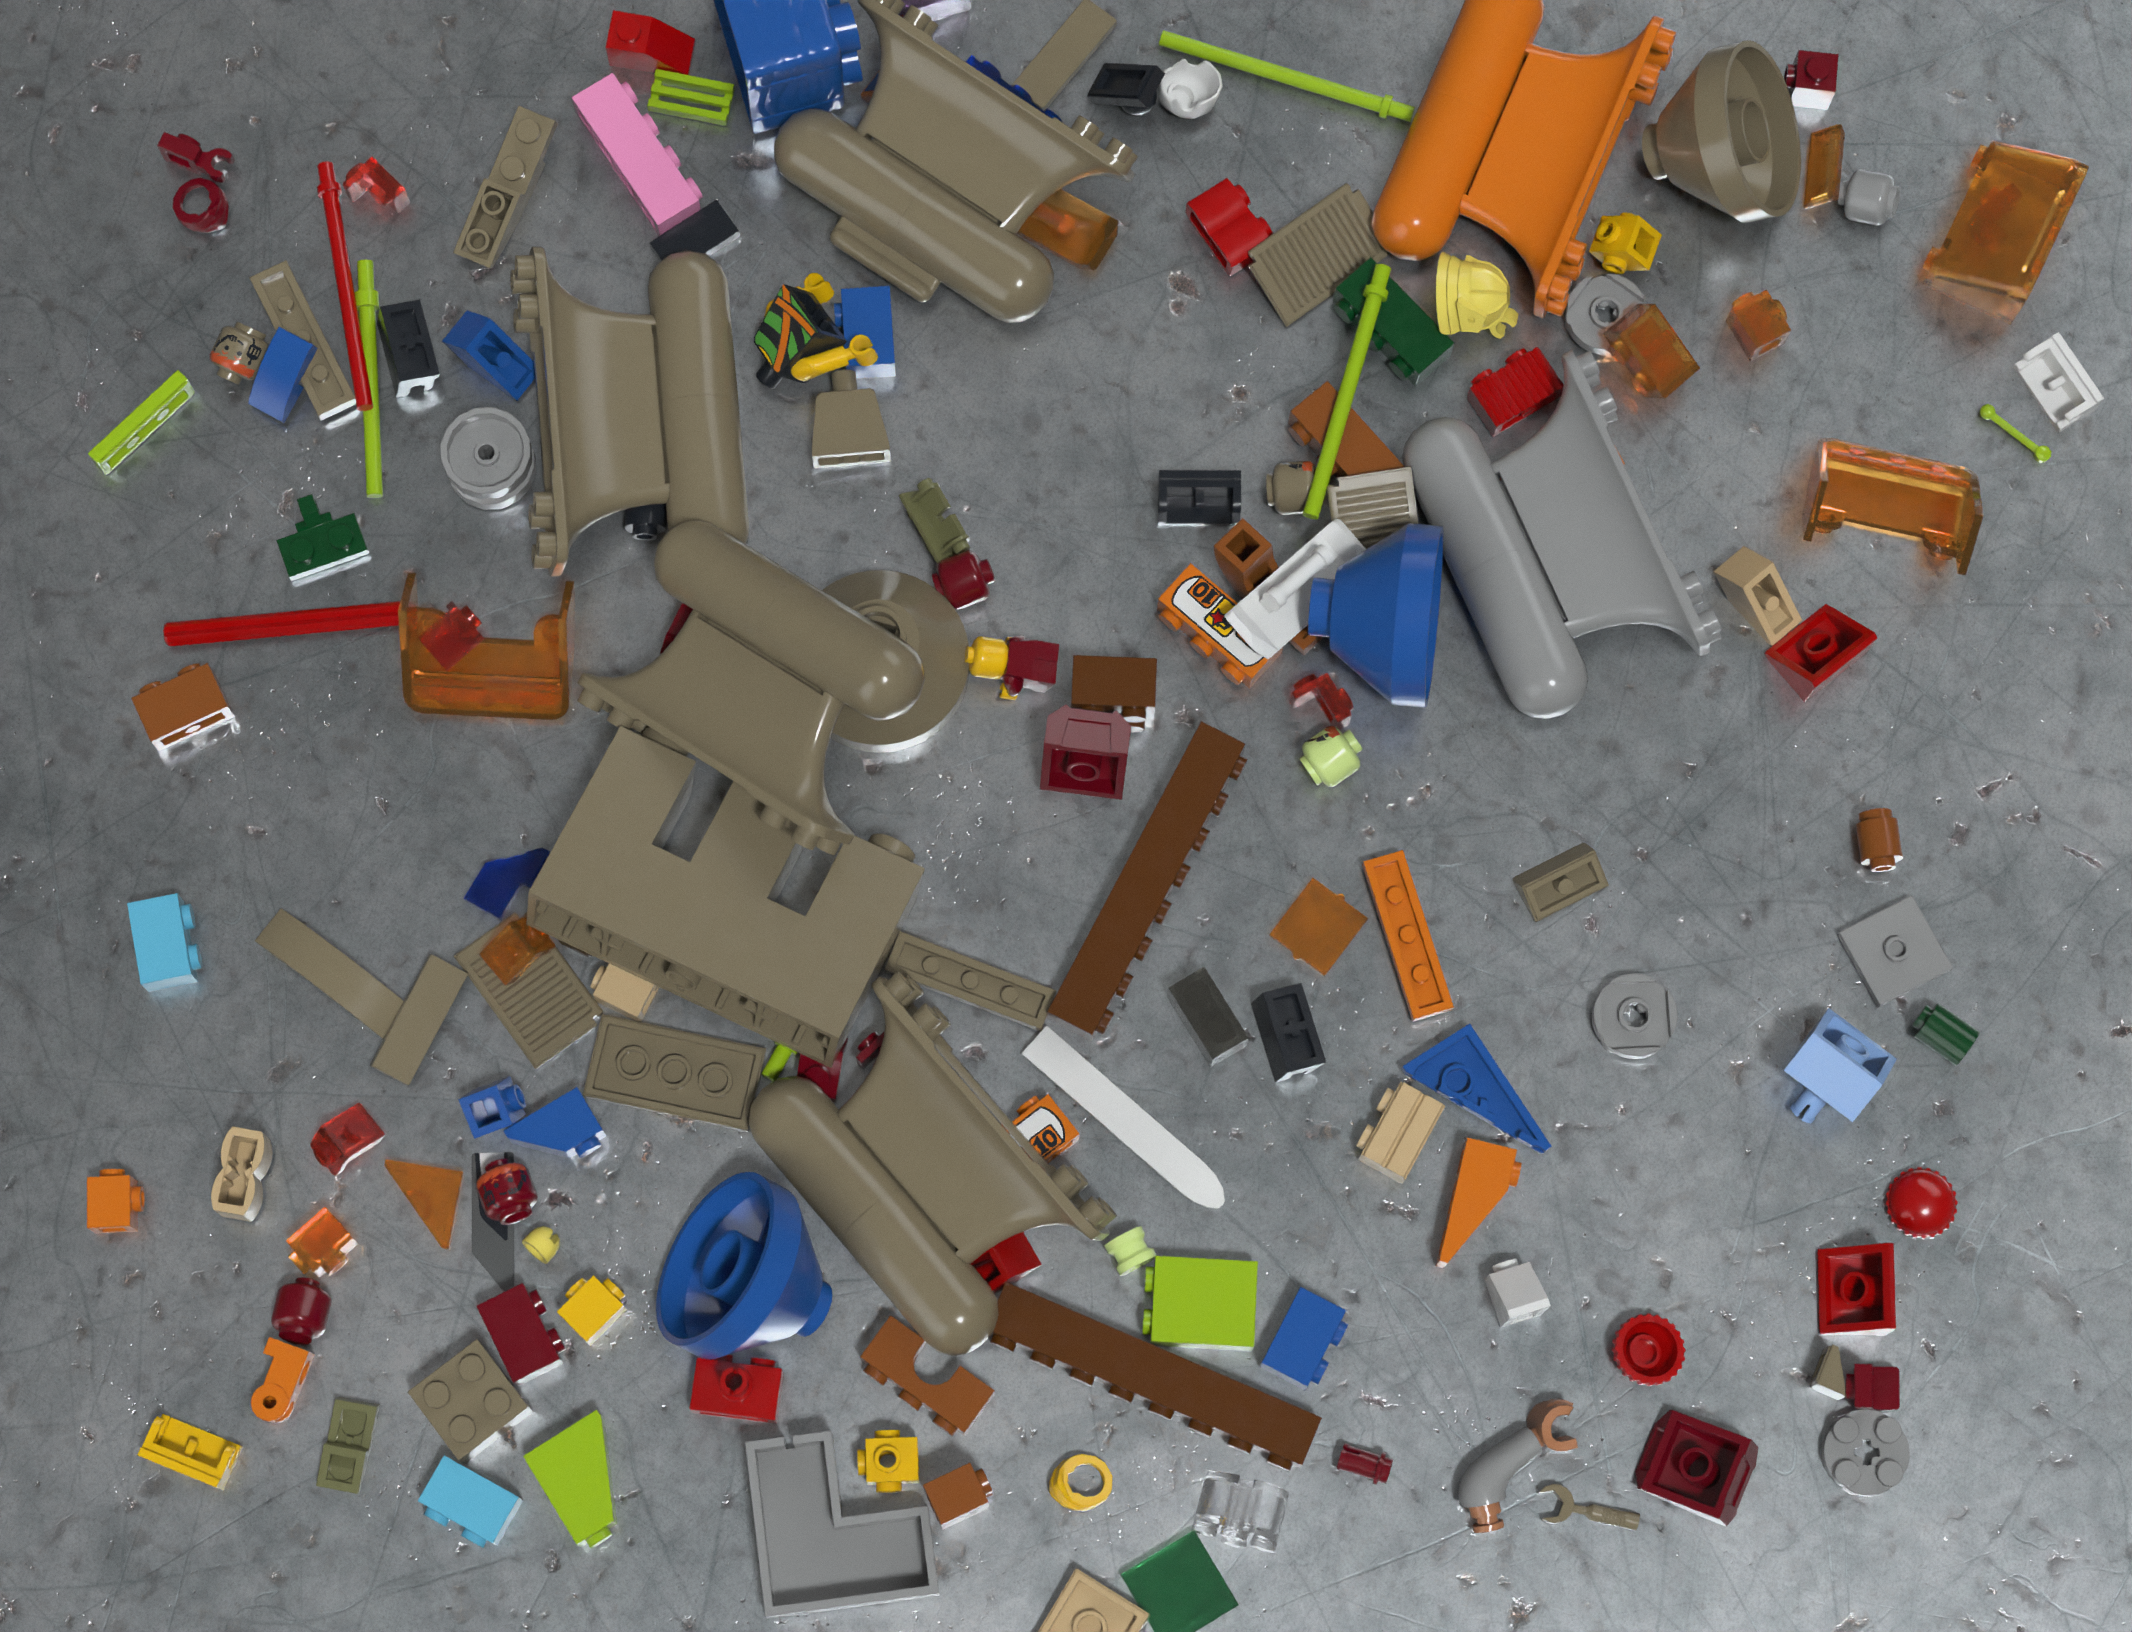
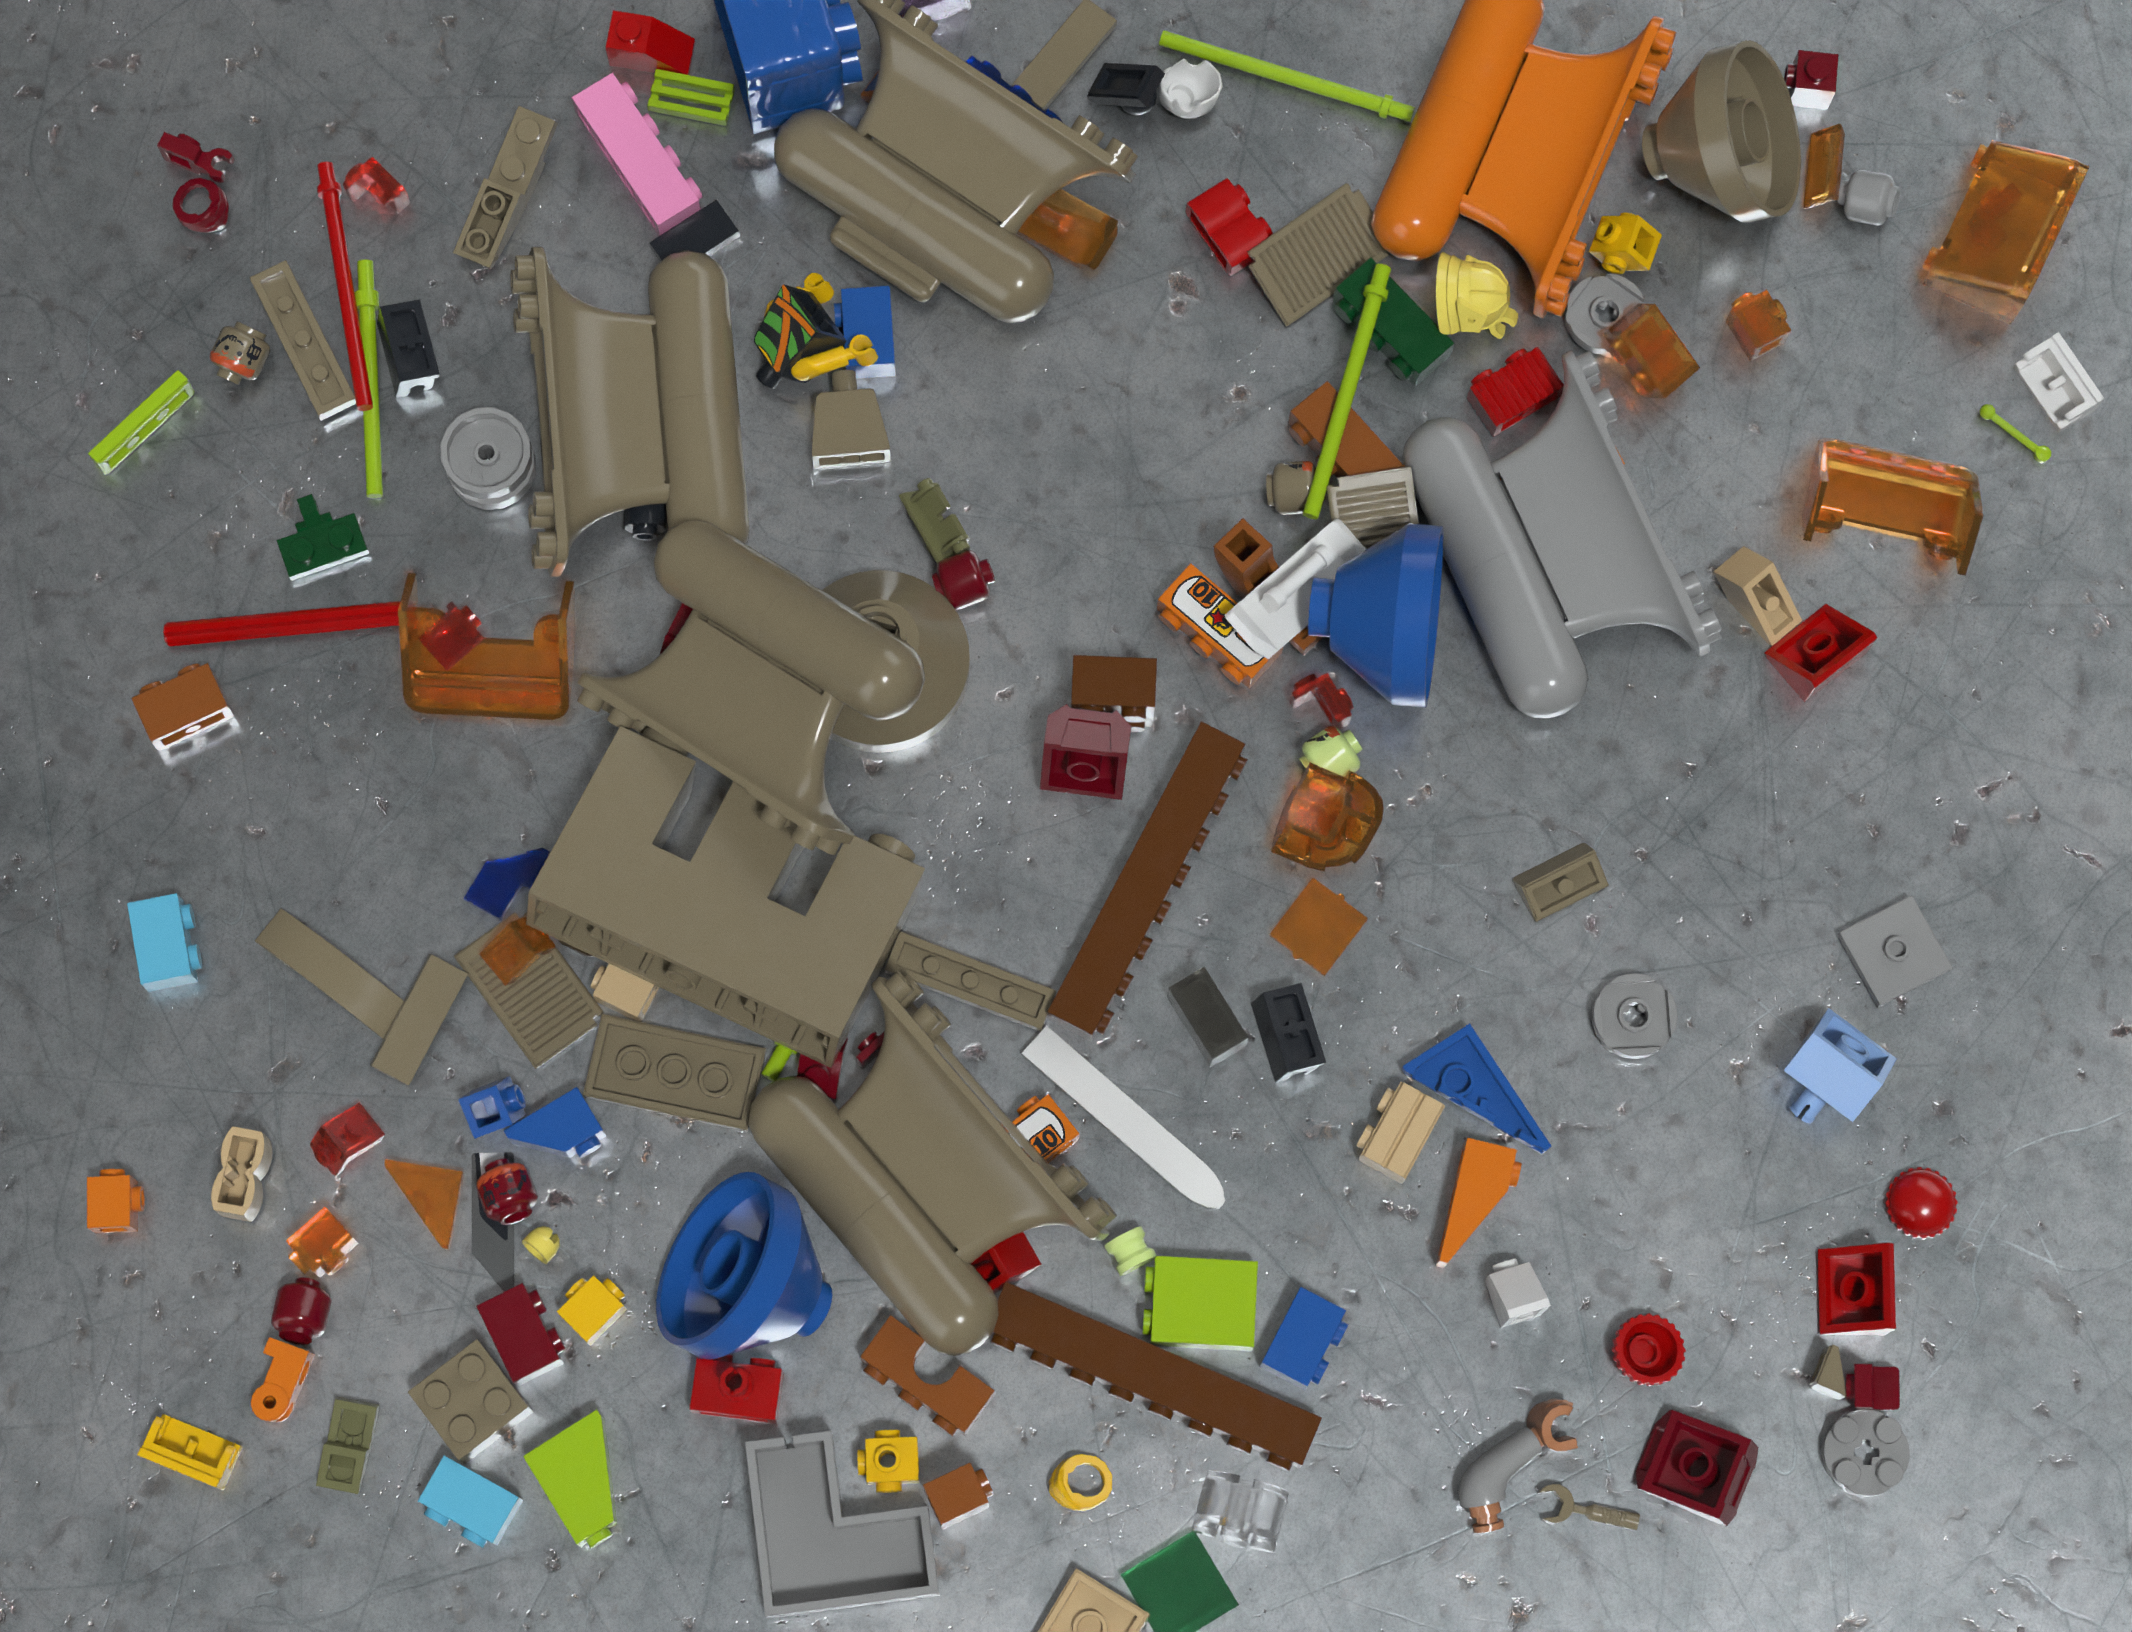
blue slope [248,327,318,423] -> none
blue slope [442,310,535,401] -> none
dark red piece [964,635,1059,701] -> none
black hinge [1158,470,1241,526] -> none
dark red pin [1337,1443,1394,1485] -> none
orange plate [1362,850,1454,1022] -> none
dark orange brick [1856,808,1903,872] -> none
dark green brick [1912,1003,1980,1066] -> none
none -> clear orange brick [1271,762,1384,872]

